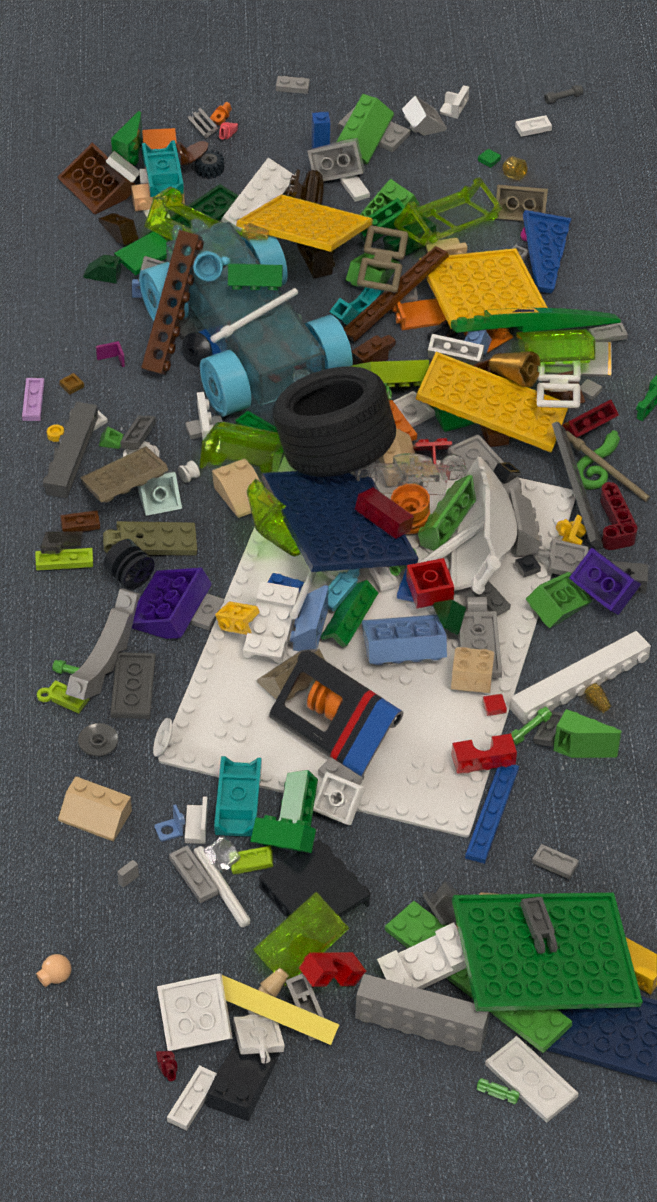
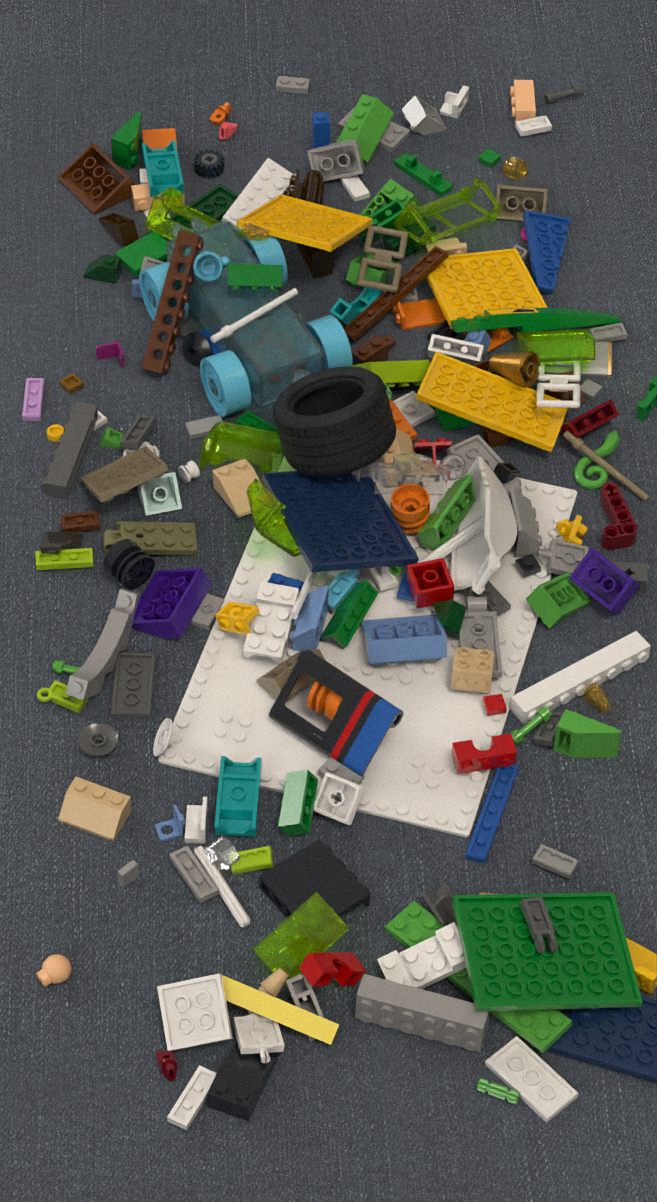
white tile [106,151,140,182] -> none
reddish brown piece [176,141,209,166] -> none
light grey tile [188,107,218,139] -> none
white plate [197,392,214,444] -> none
green brick [250,815,316,853] -> none
dark red brick [355,487,414,539] -> none
dark grey tile [552,421,603,550] -> none
none -> green hinge [394,153,453,197]
none -> light nougat brick [510,80,536,124]

